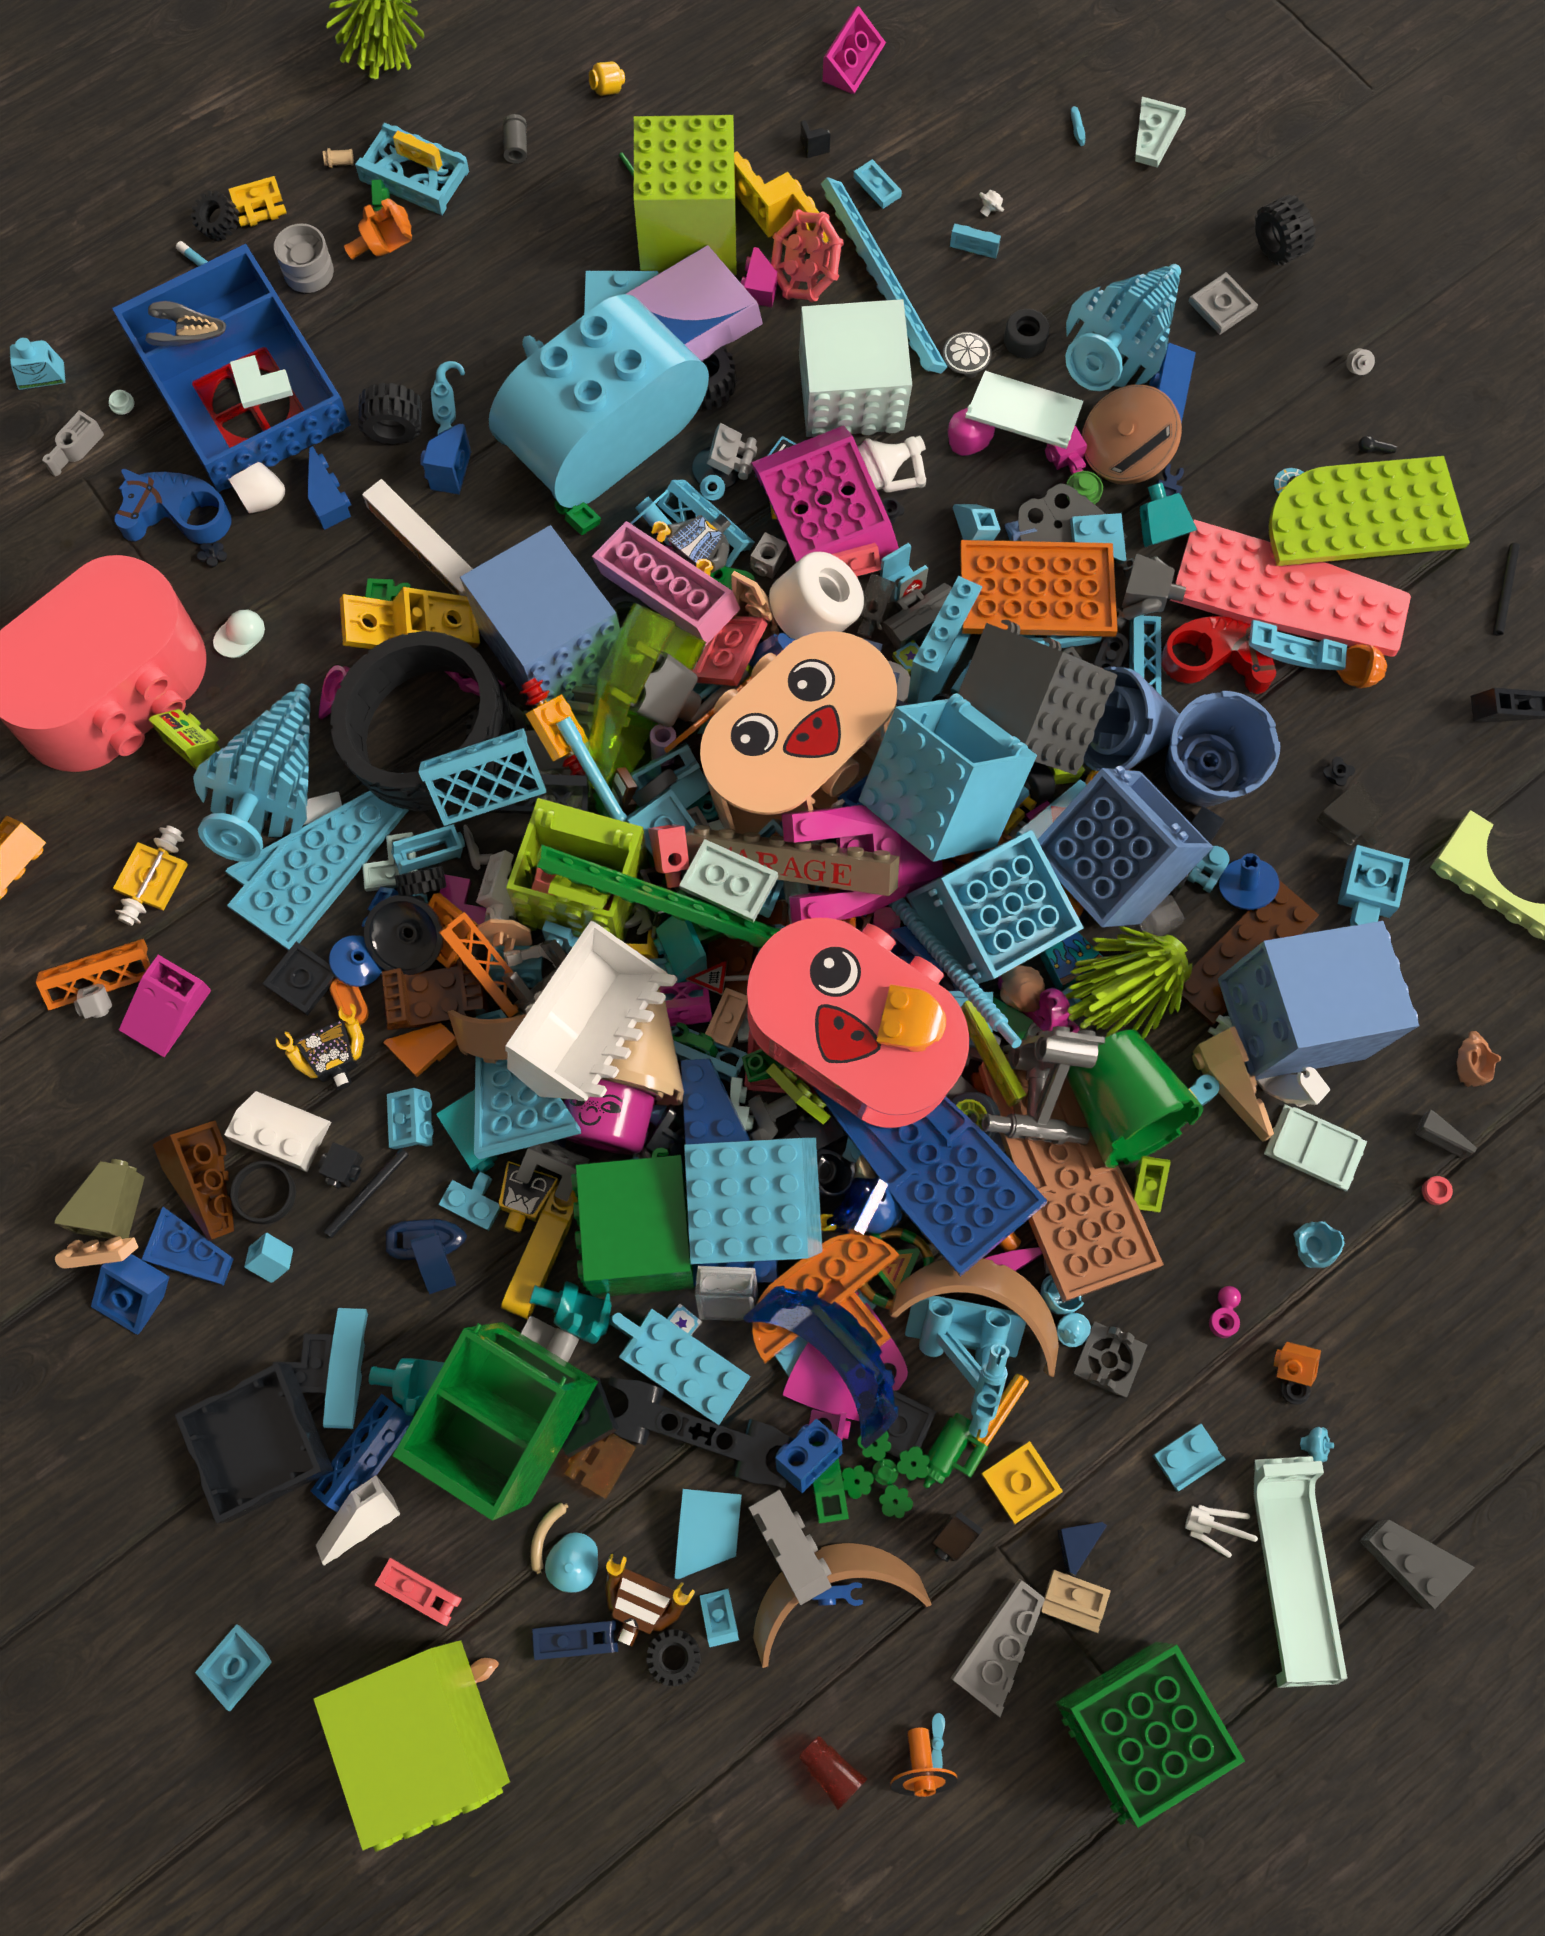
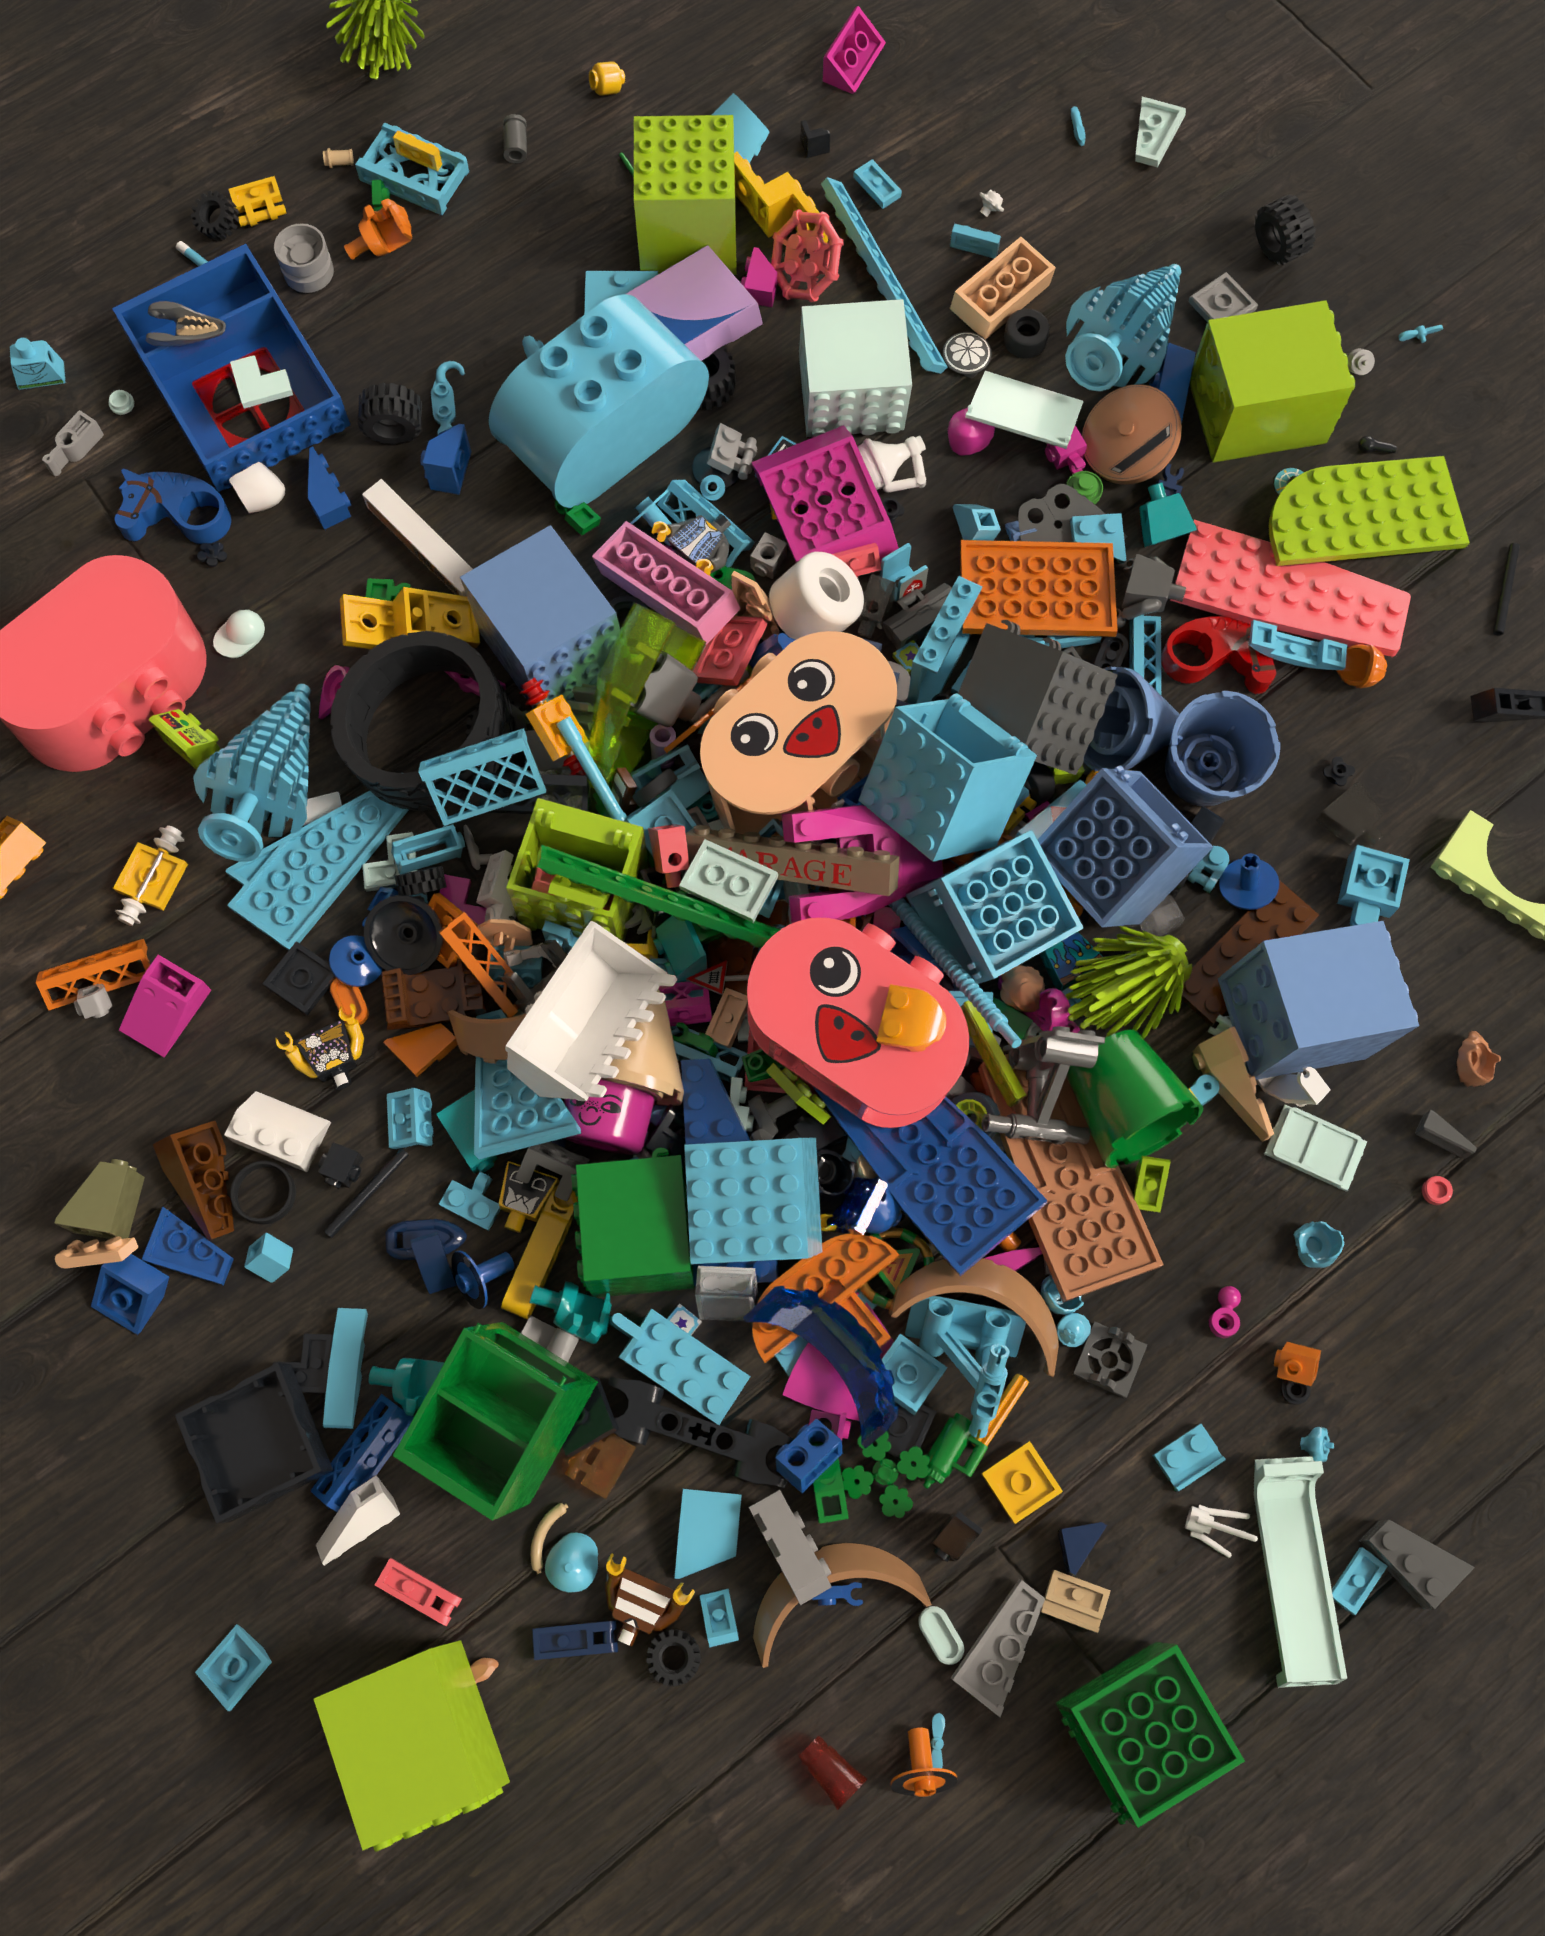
none -> blue piece [451,1250,514,1309]
none -> medium azure slope [712,93,769,163]
none -> medium azure plate [867,1334,947,1415]
none -> light aqua tile [918,1606,964,1665]
none -> light nougat brick [950,237,1056,340]
none -> lime piece [1189,300,1355,463]
none -> medium azure plate [1332,1547,1388,1615]
none -> medium azure piece [1398,325,1443,343]

